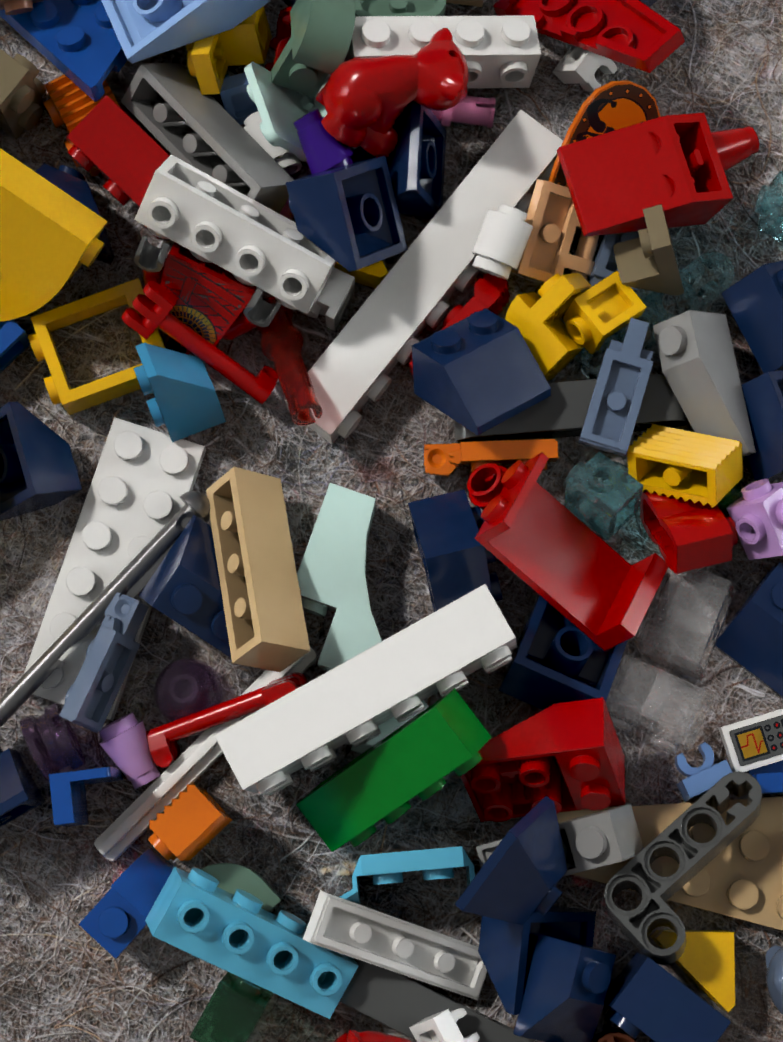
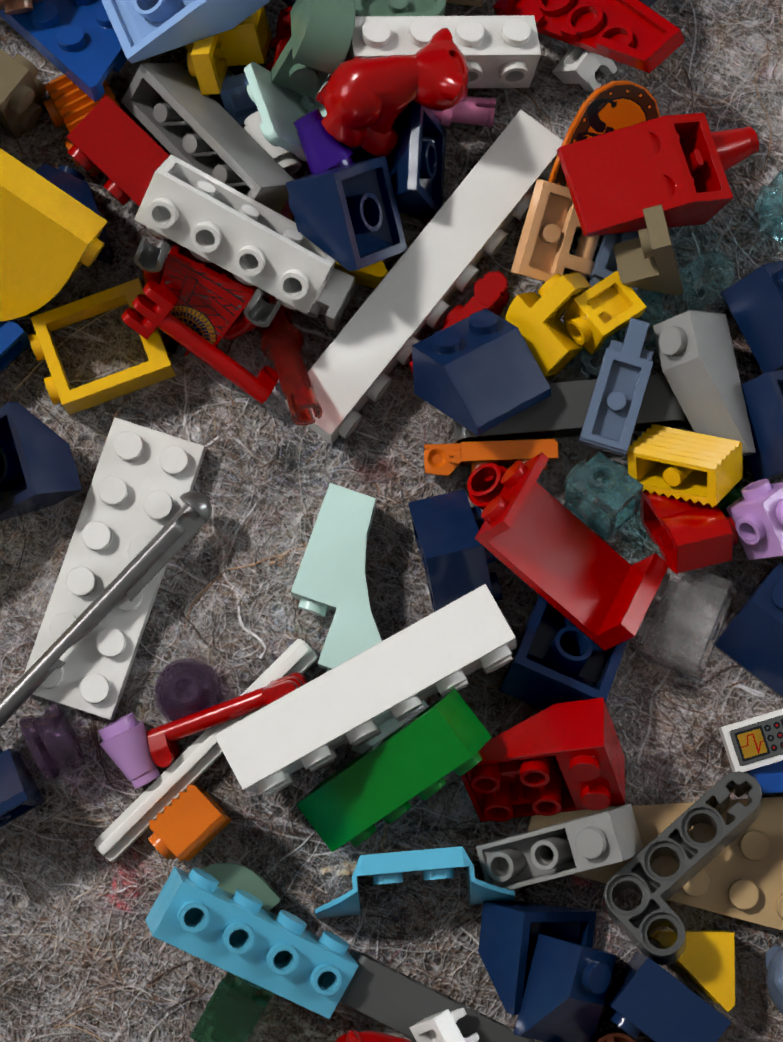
blue panel [49,767,123,827] -> none
sand blue hinge [59,592,149,733] -> none
blue brick [79,848,174,959] -> none
dark azure slope [133,343,226,442] -> none
dark blue slope [139,515,231,658] -> none
tan brick [206,467,310,672] -> none
white tile [303,890,487,1000] -> none
dark blue slope [455,796,567,925] -> none
white brick [472,204,533,280] -> none
clear brick [606,653,716,755] -> none
medium blue tile [675,742,732,802] -> none

